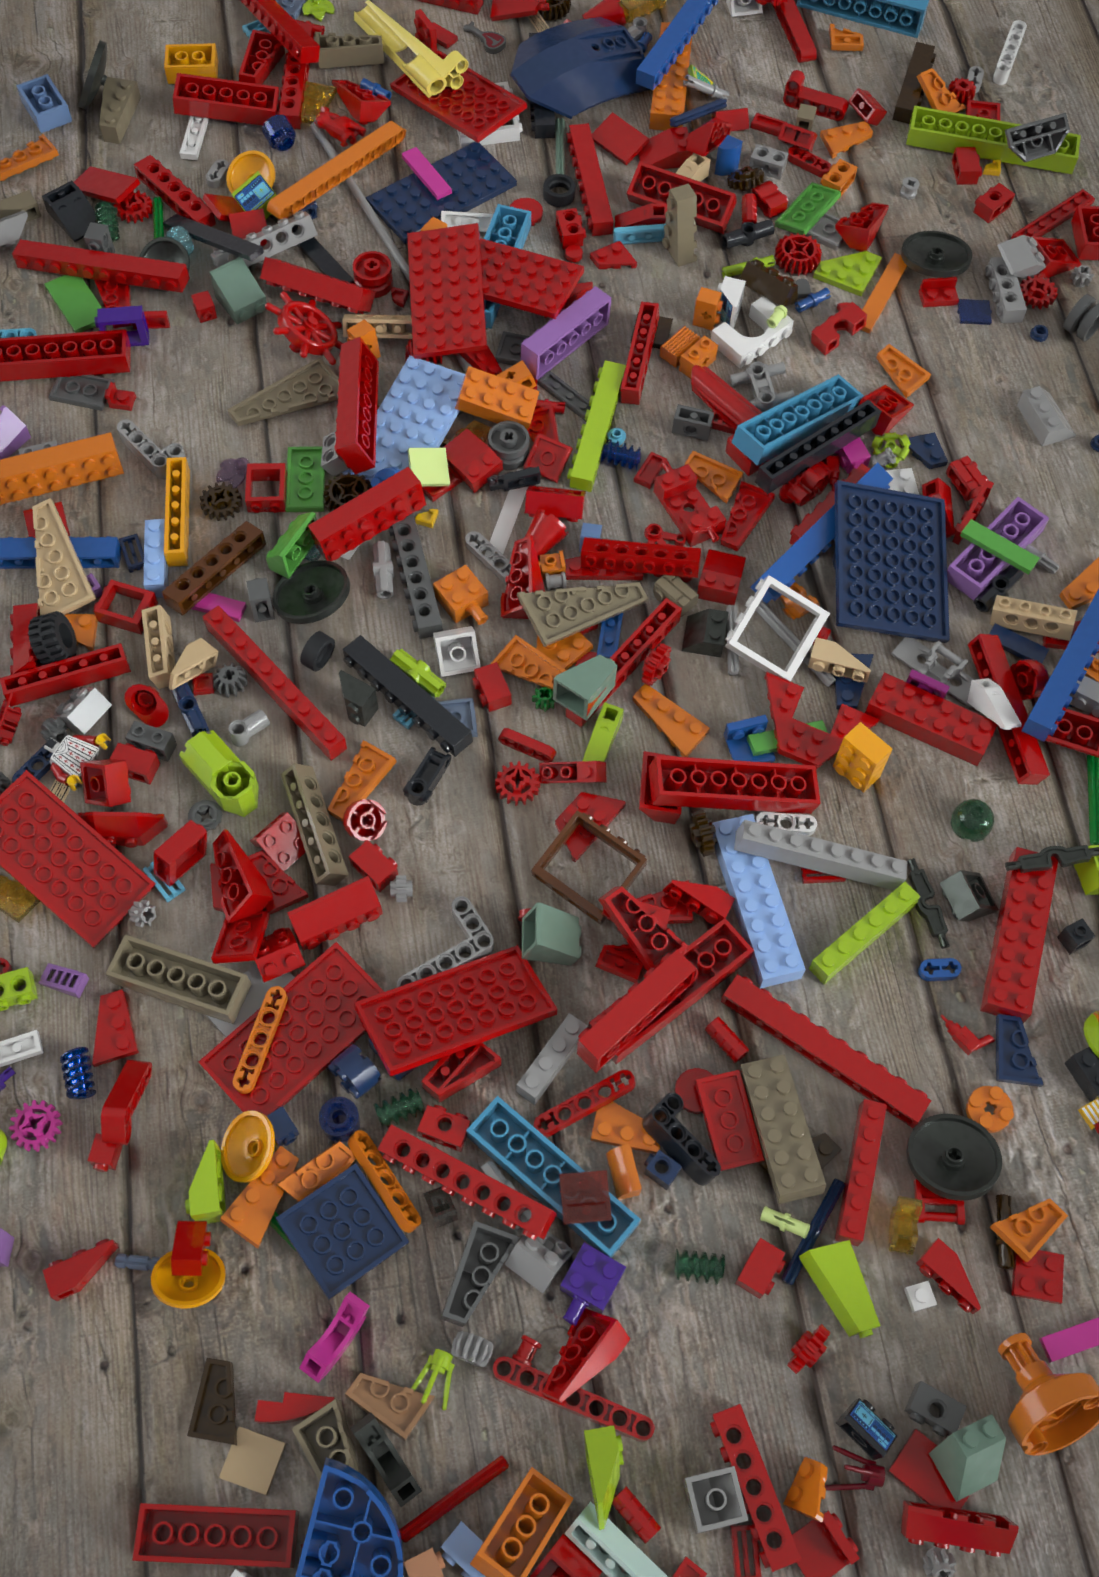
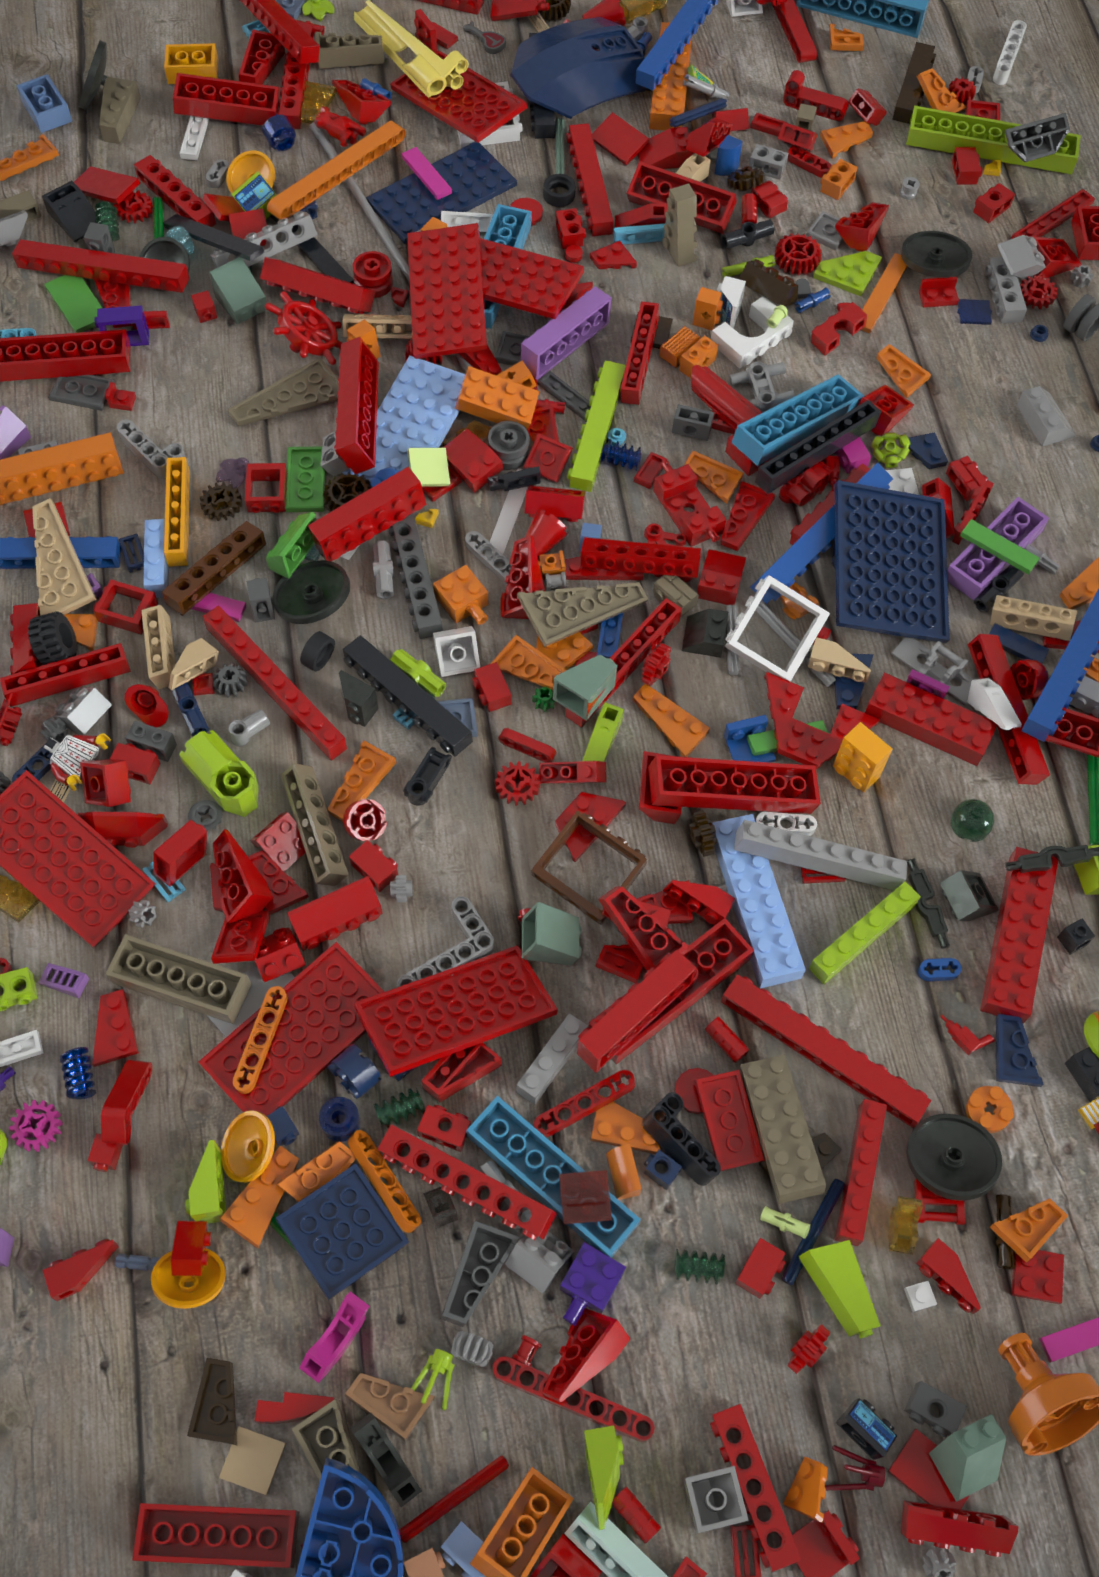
bright green tile [775,182,841,235] -> none
light grey bush [871,447,896,467] -> none

